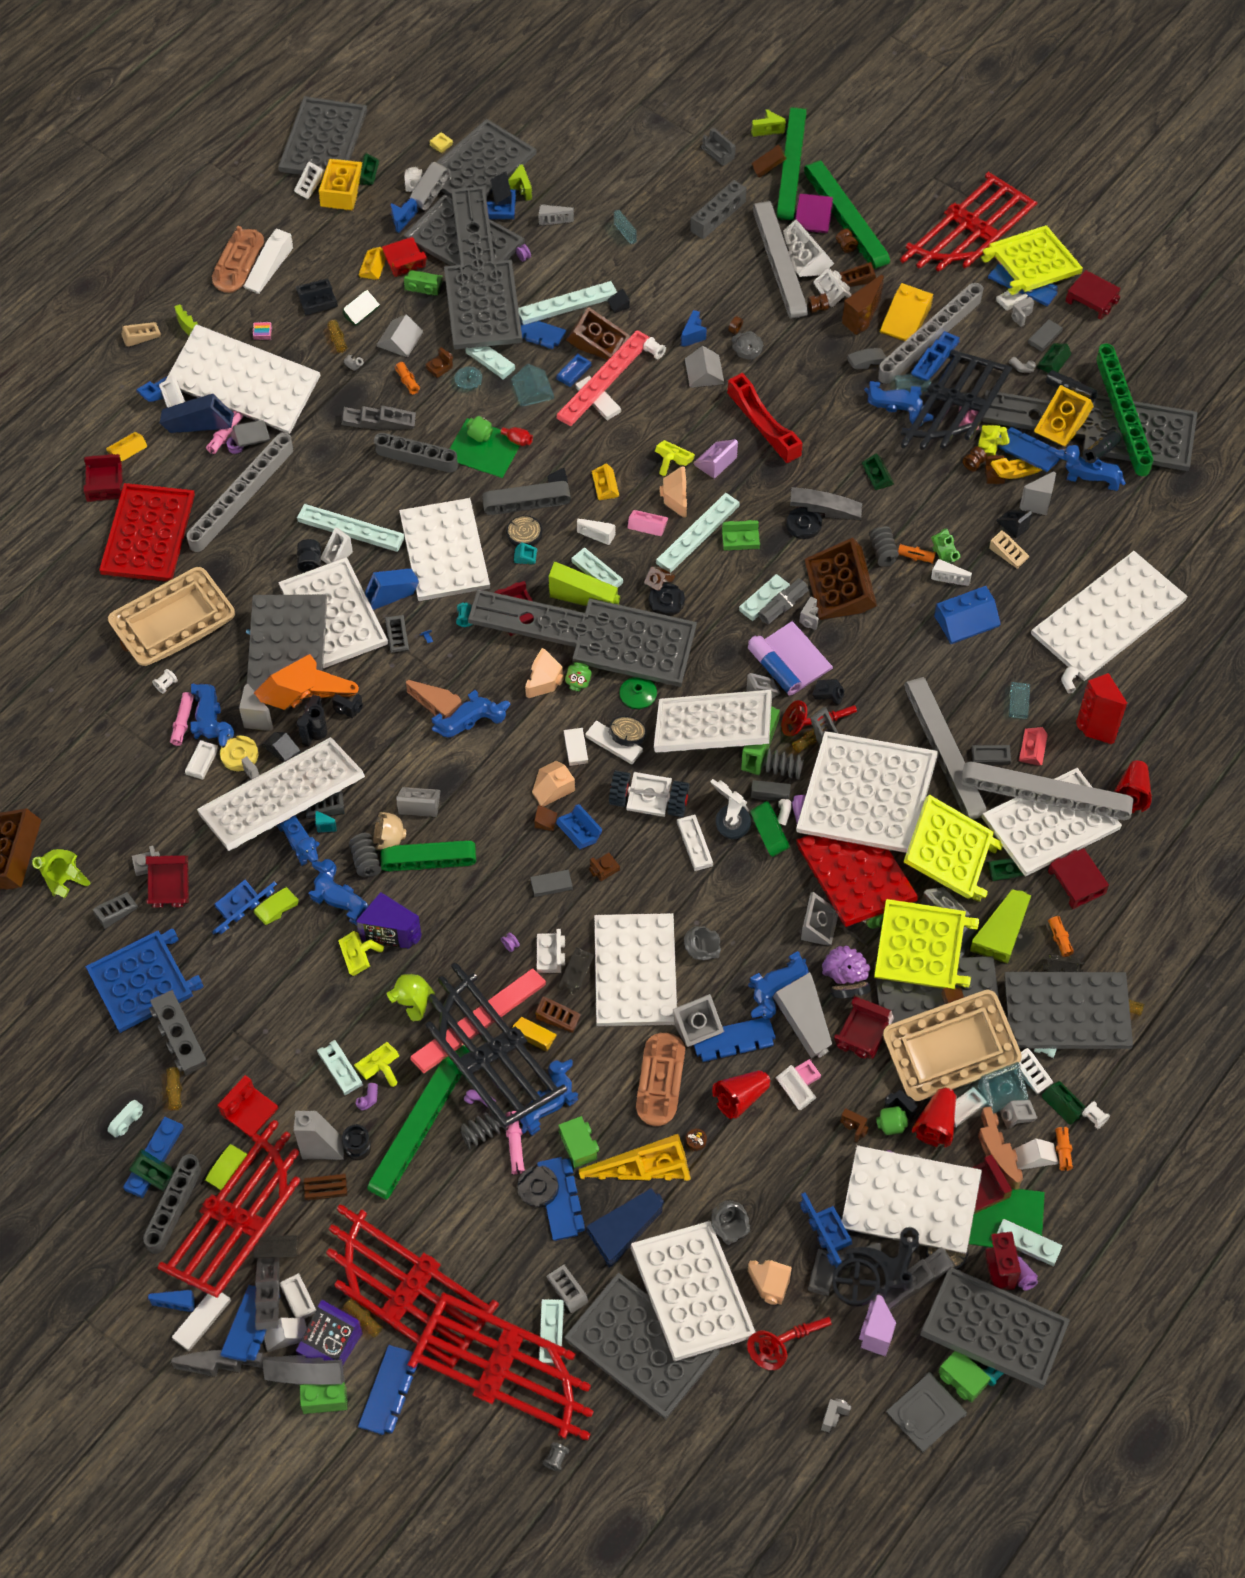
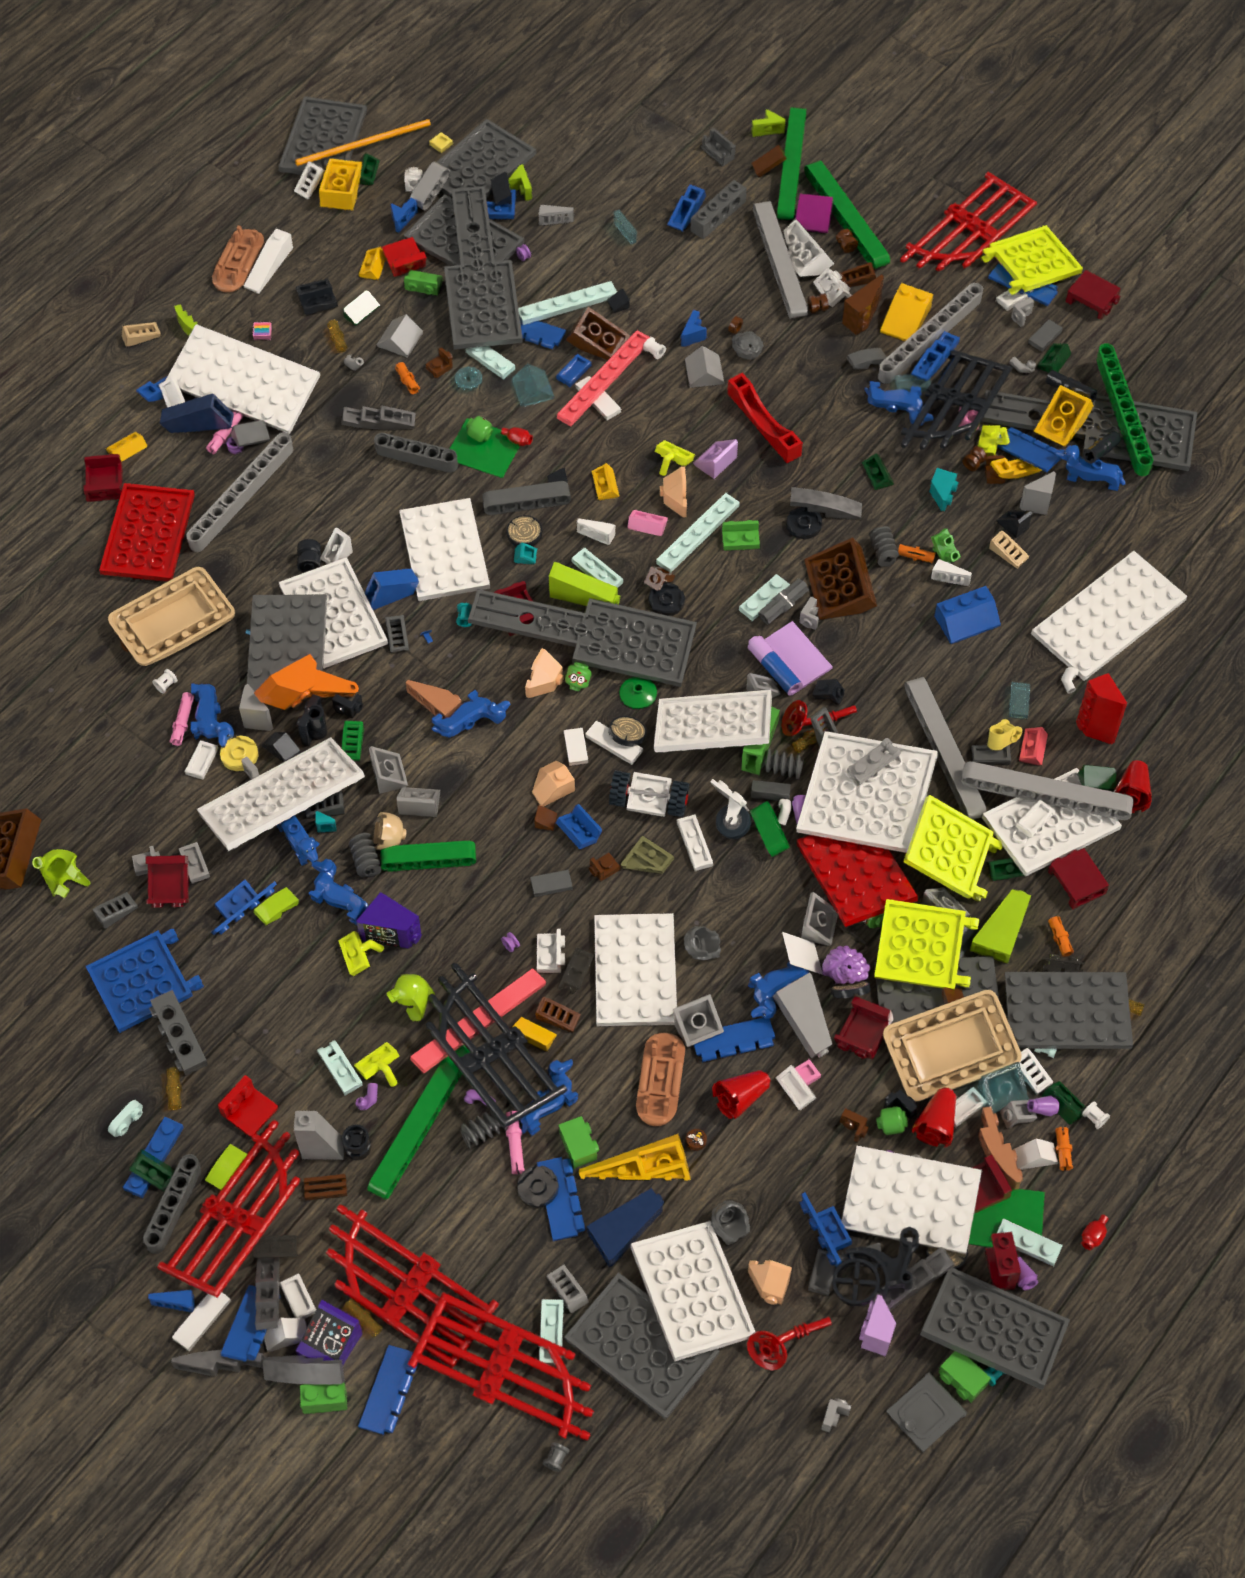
light aqua plate [297,504,404,552] -> none
none -> light grey plate [179,842,210,884]
none -> light orange piece [295,119,431,166]
none -> green slope [342,721,364,761]
none -> light grey slope [369,746,408,794]
none -> olive wing [620,836,674,874]
none -> blue slope [668,185,706,231]
none -> white sticker [782,932,822,974]
none -> light grey plate [847,738,901,785]
none -> teal slope [930,468,959,512]
none -> light yellow piece [987,719,1022,750]
none -> white tile [1016,800,1055,838]
none -> medium lavender cone [1027,1096,1059,1116]
none -> slope [1077,765,1116,791]
none -> red plant [1081,1215,1109,1250]

